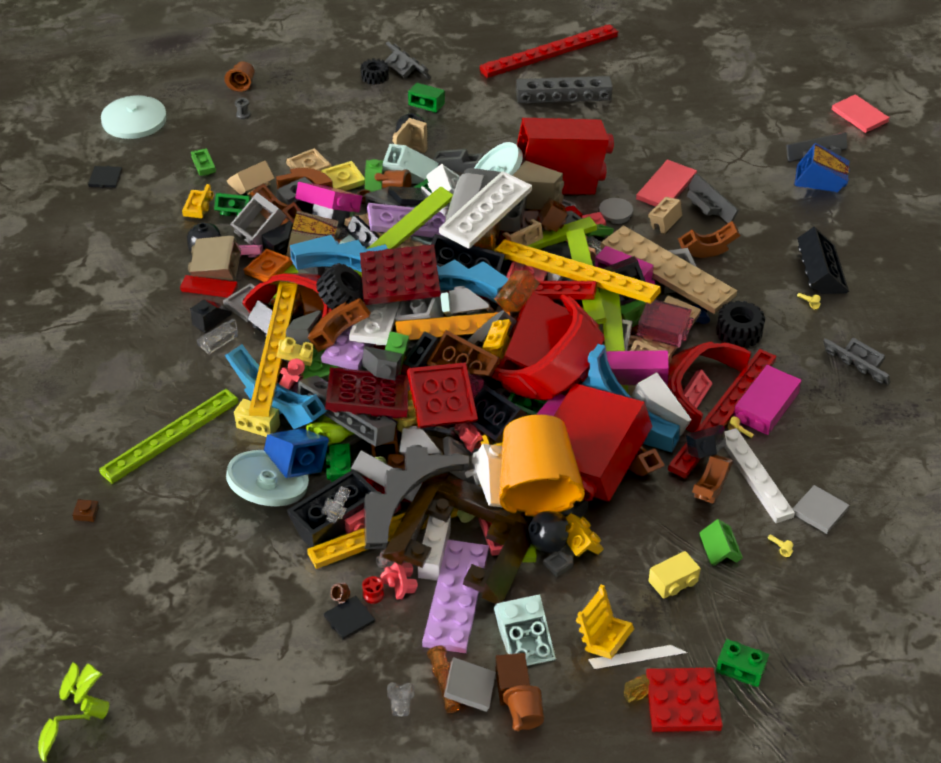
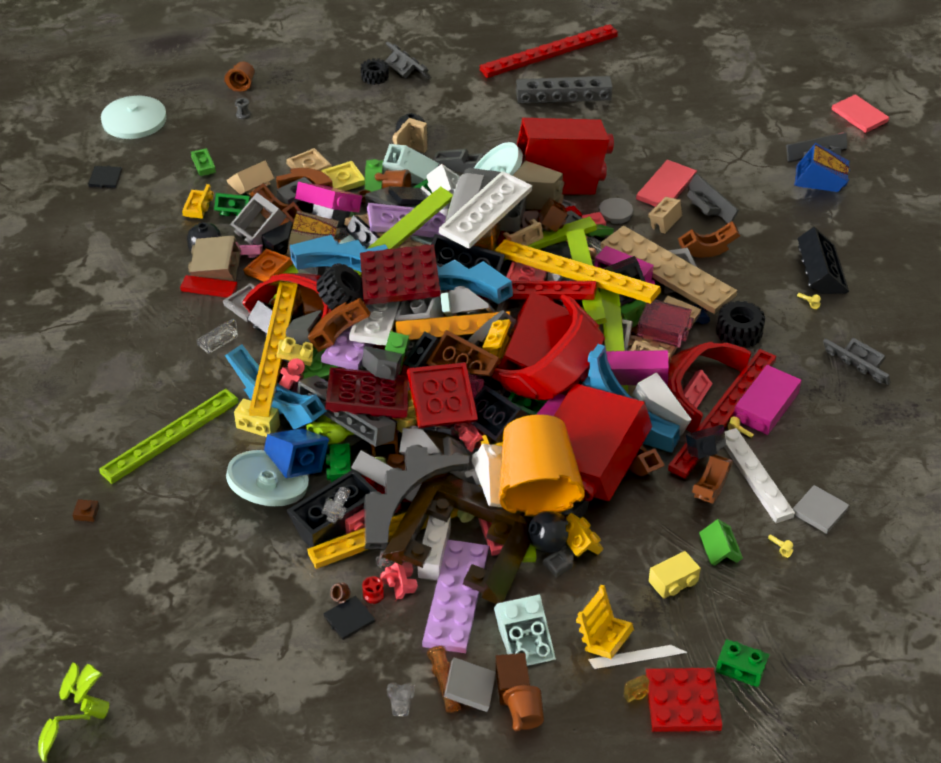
black slope [190,299,232,333] -> none
green brick [408,83,445,112] -> none
clear orange brick [494,270,540,312] -> none

